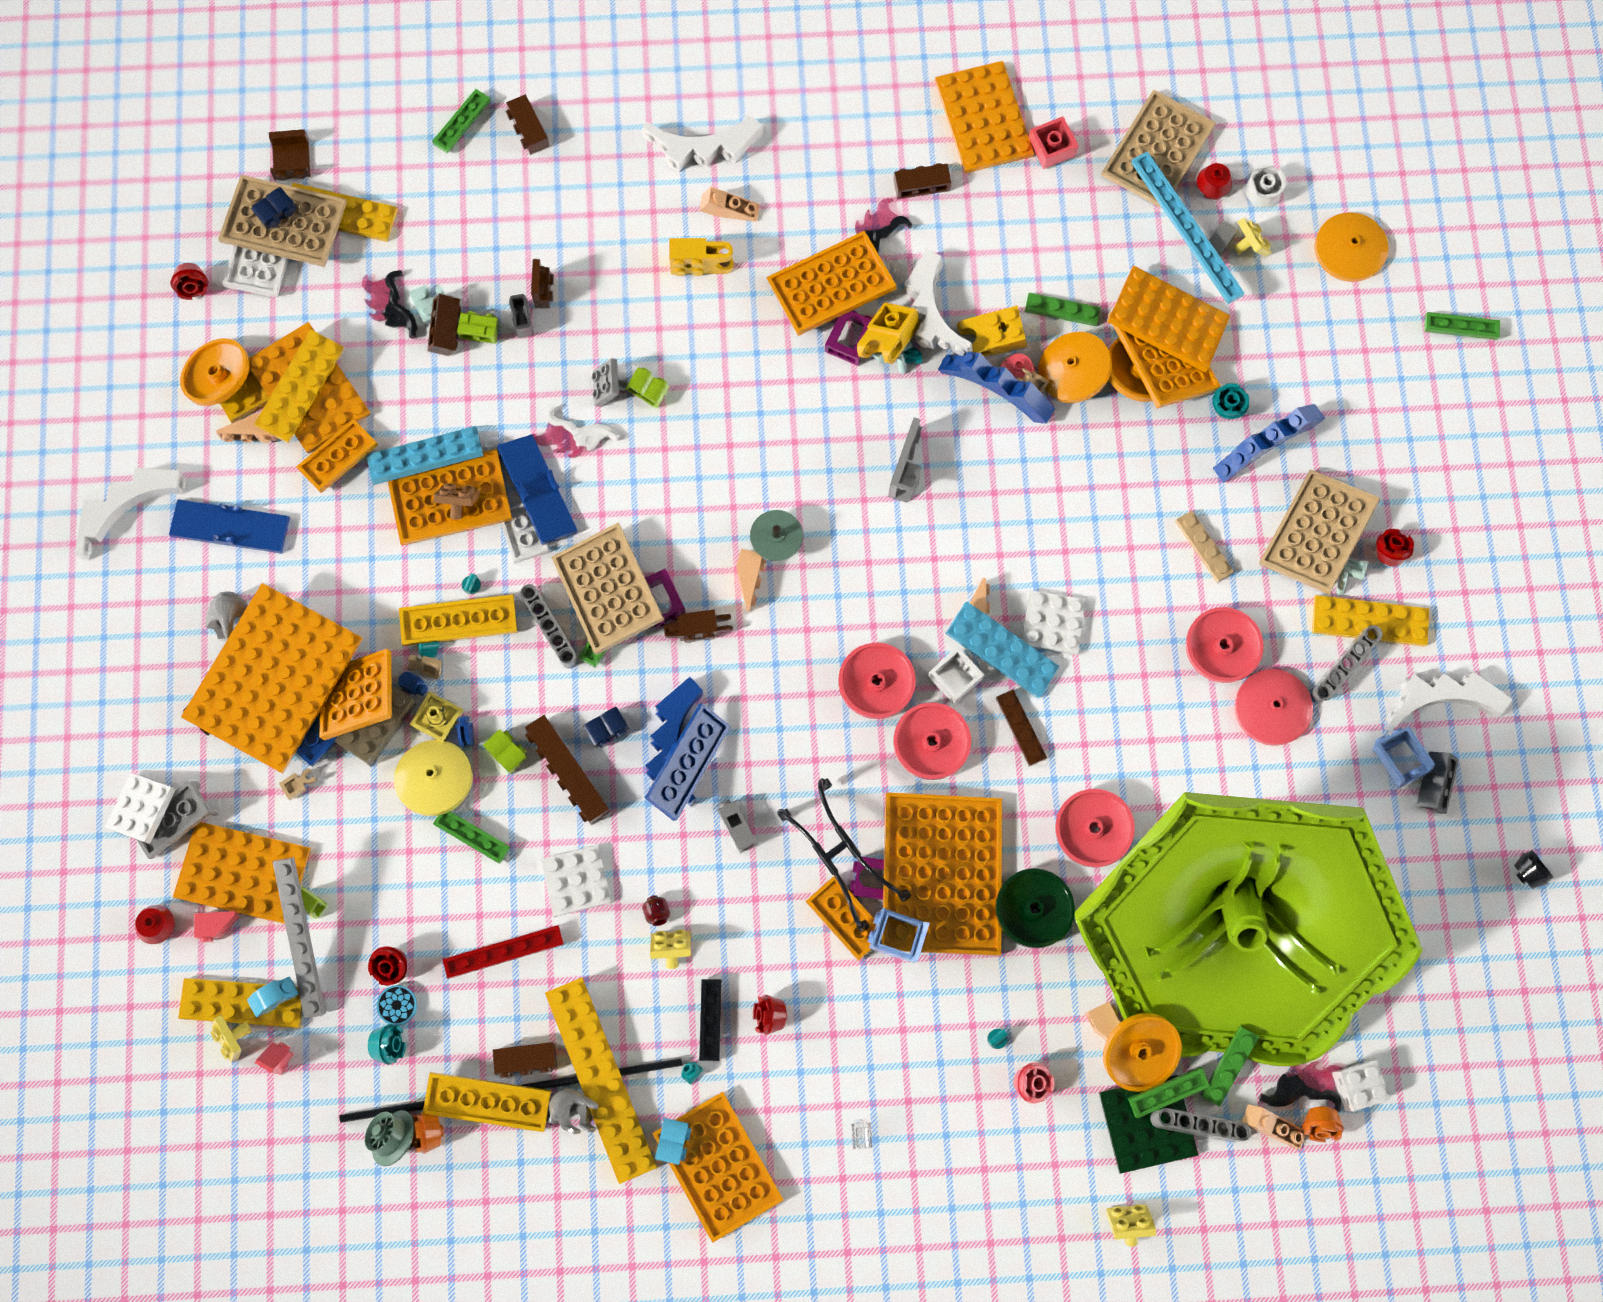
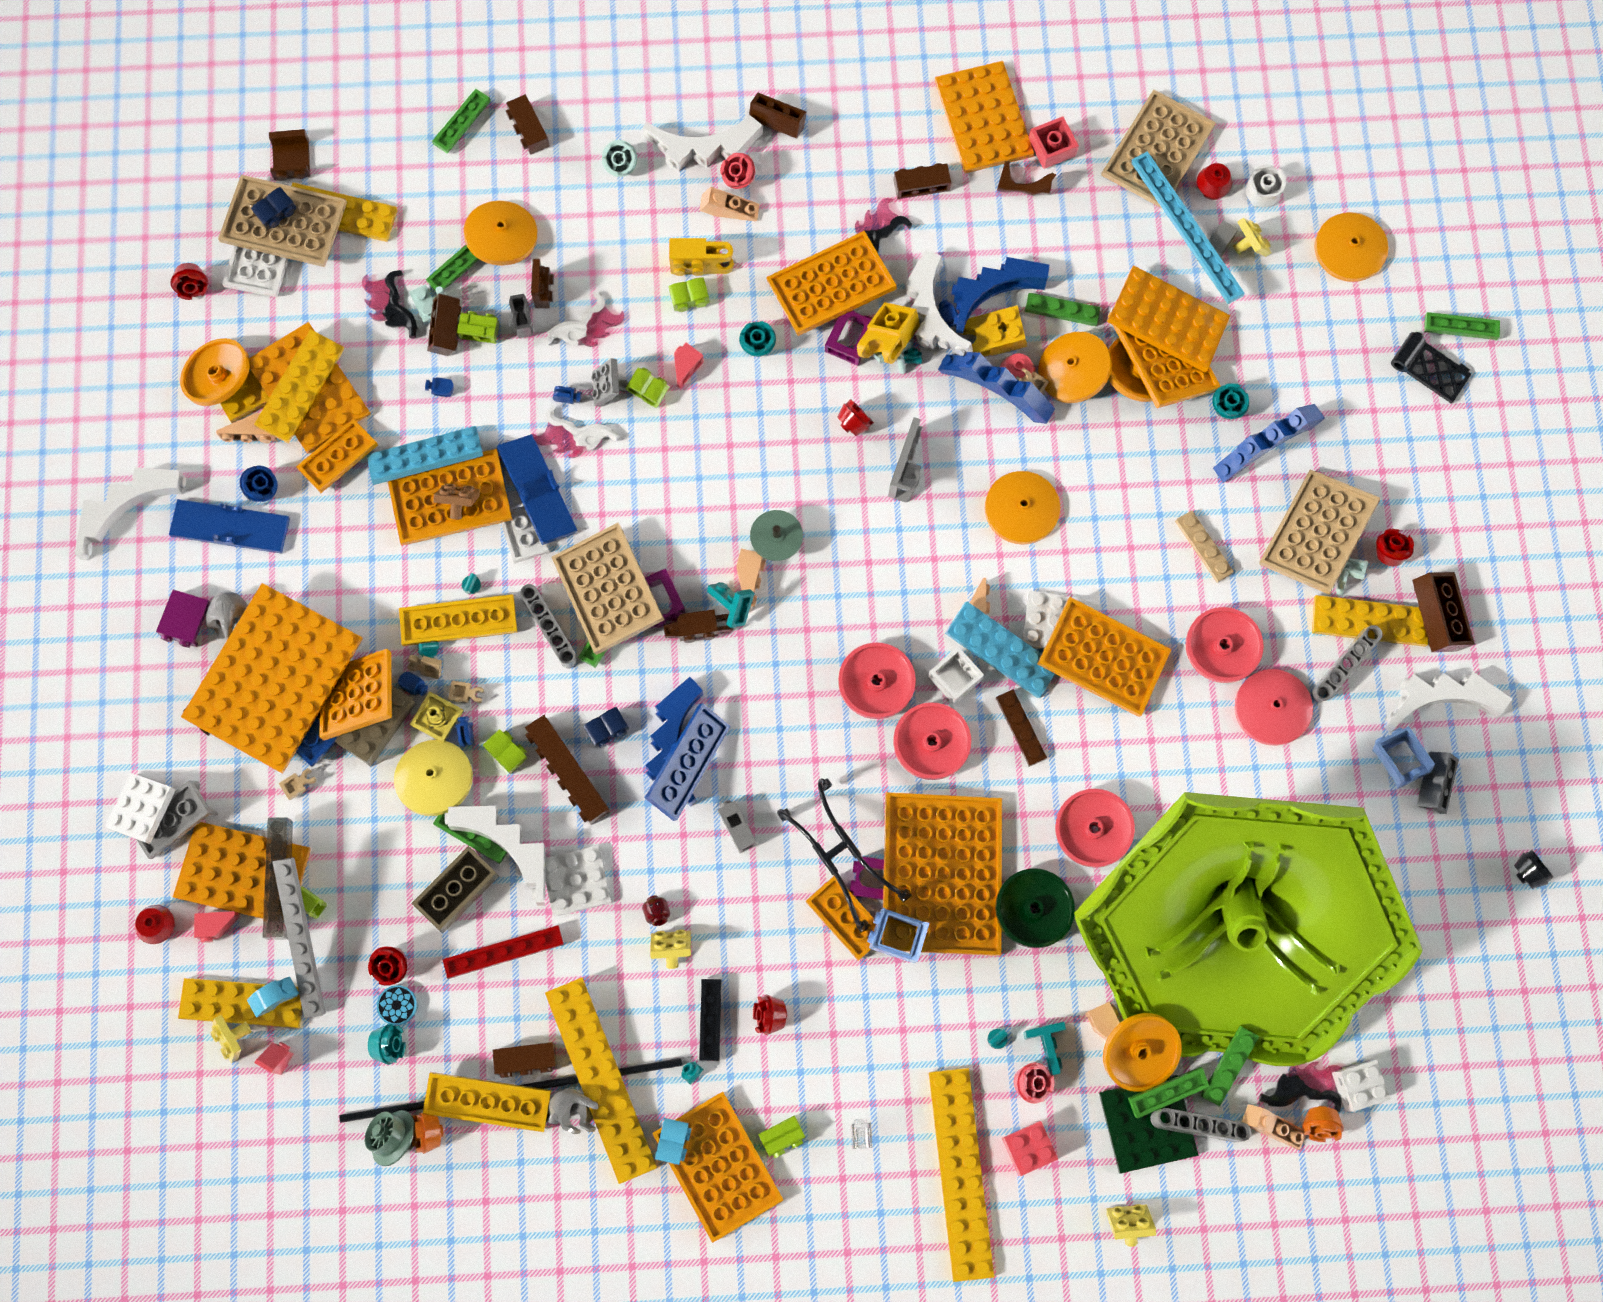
none -> magenta panel [156,589,211,648]
none -> blue cone [240,465,278,502]
none -> clear smoke brick [263,817,293,940]
none -> dark tan brick [411,846,499,933]
none -> blue arm [425,377,454,397]
none -> bright green plate [426,245,479,291]
none -> white arch [445,805,546,906]
none -> tan plate [448,680,484,704]
none -> light orange dish [464,201,537,266]
none -> piece [543,292,624,347]
none -> blue arm [552,386,582,404]
none -> light aqua cone [602,140,638,177]
none -> lime brick [668,277,710,312]
none -> coral slope [674,342,704,389]
none -> teal bracket [707,582,755,628]
none -> coral cone [720,153,756,189]
none -> teal cone [739,321,776,357]
none -> reddish brown brick [749,92,807,139]
none -> lime brick [758,1115,806,1158]
none -> red cone [837,399,874,436]
none -> yellow plate [928,1068,994,1282]
none -> blue arm [938,300,958,327]
none -> blue arch [951,257,1050,334]
none -> light orange dish [985,471,1060,545]
none -> reddish brown animal [997,161,1056,196]
none -> coral brick [1002,1121,1058,1176]
none -> teal bracket [1023,1022,1066,1076]
none -> light orange plate [1037,597,1172,717]
none -> black piece [1391,332,1471,404]
none -> reddish brown brick [1412,572,1475,653]

